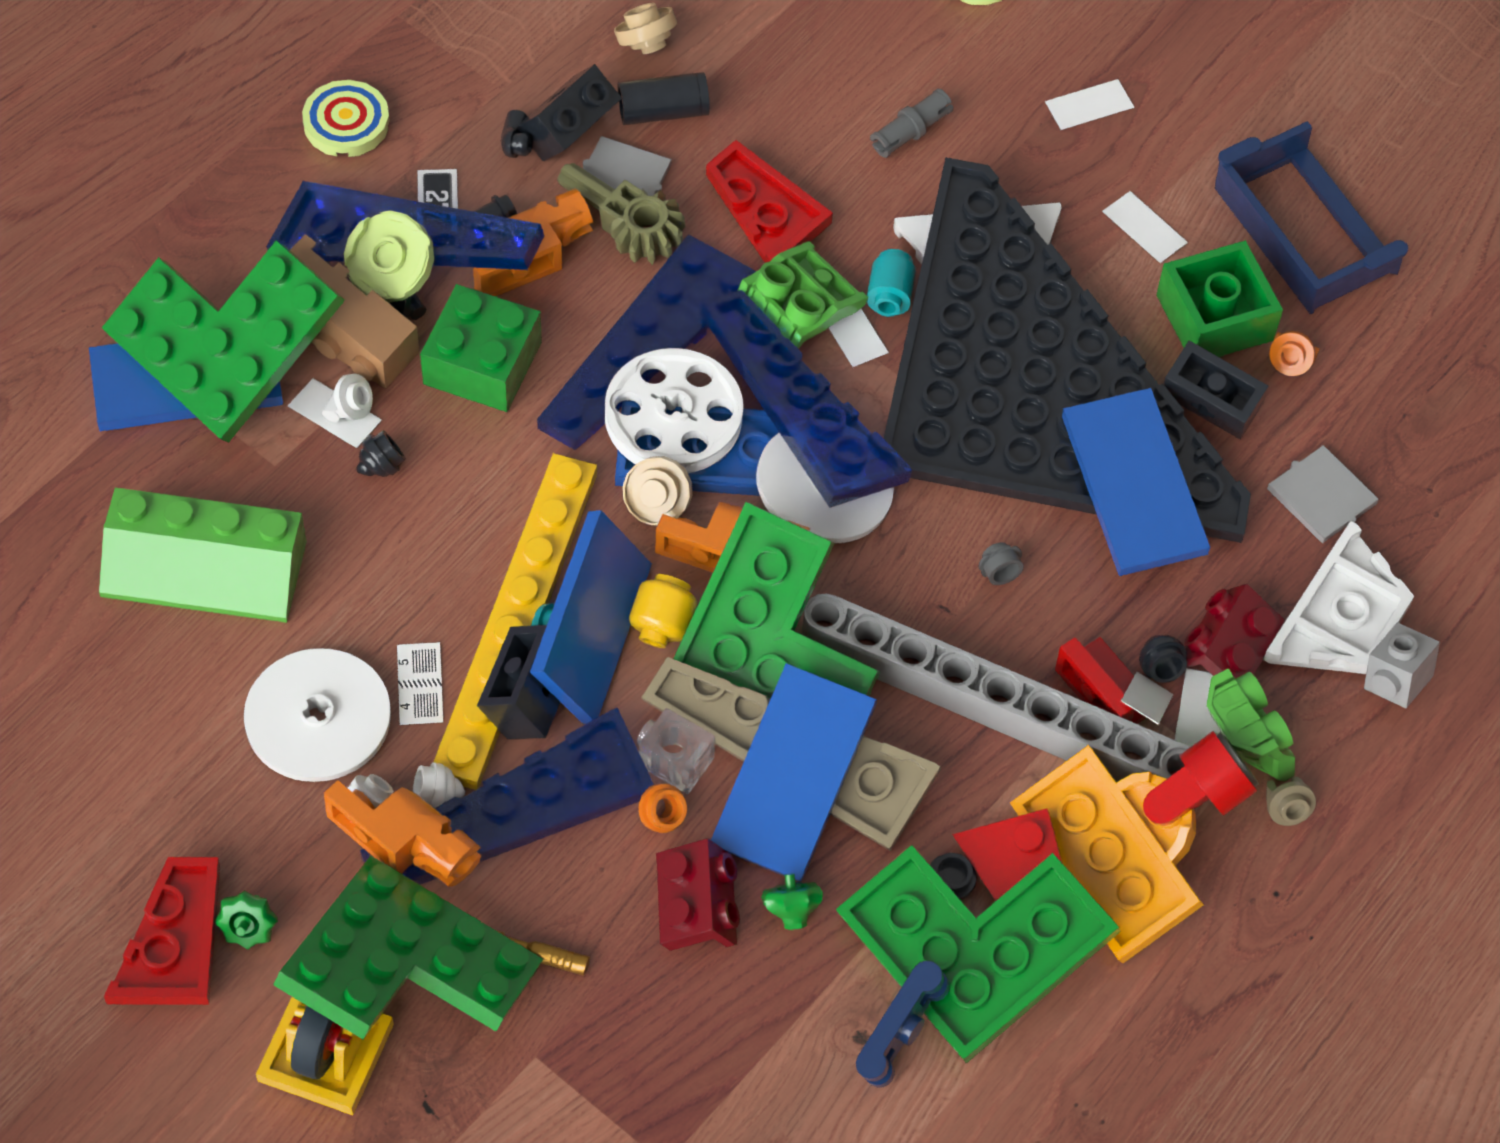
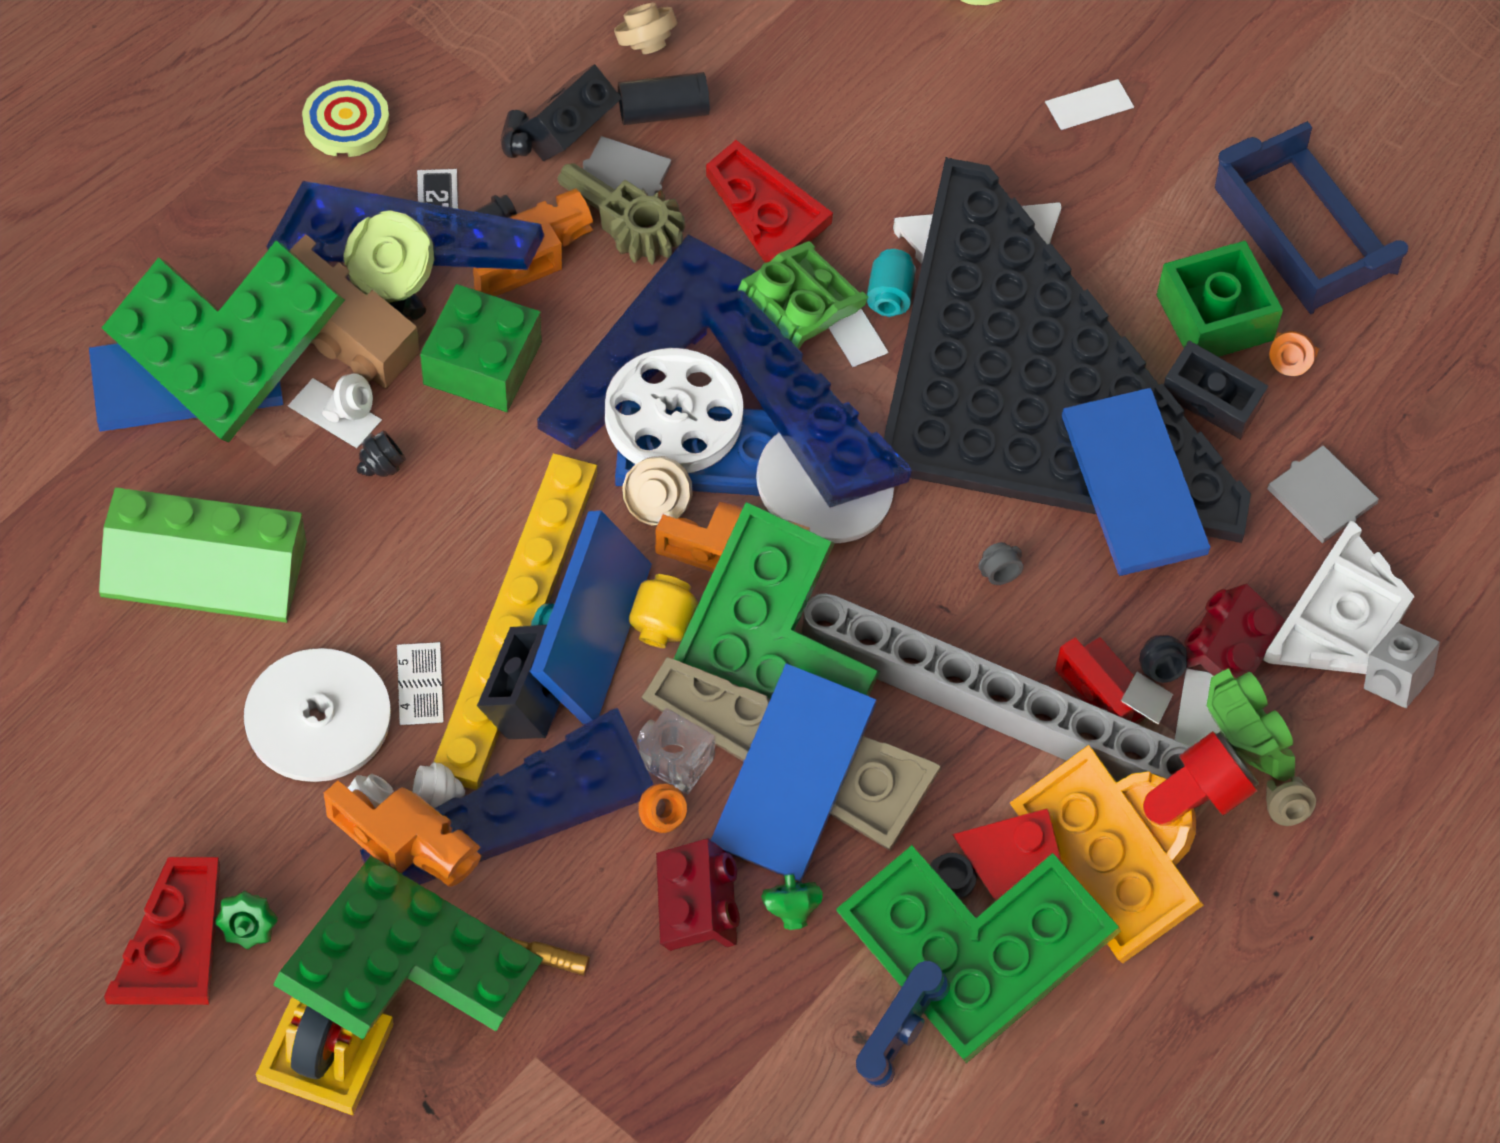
dark grey pin [870,88,954,158] -> none
white sticker [1102,191,1188,263] -> none

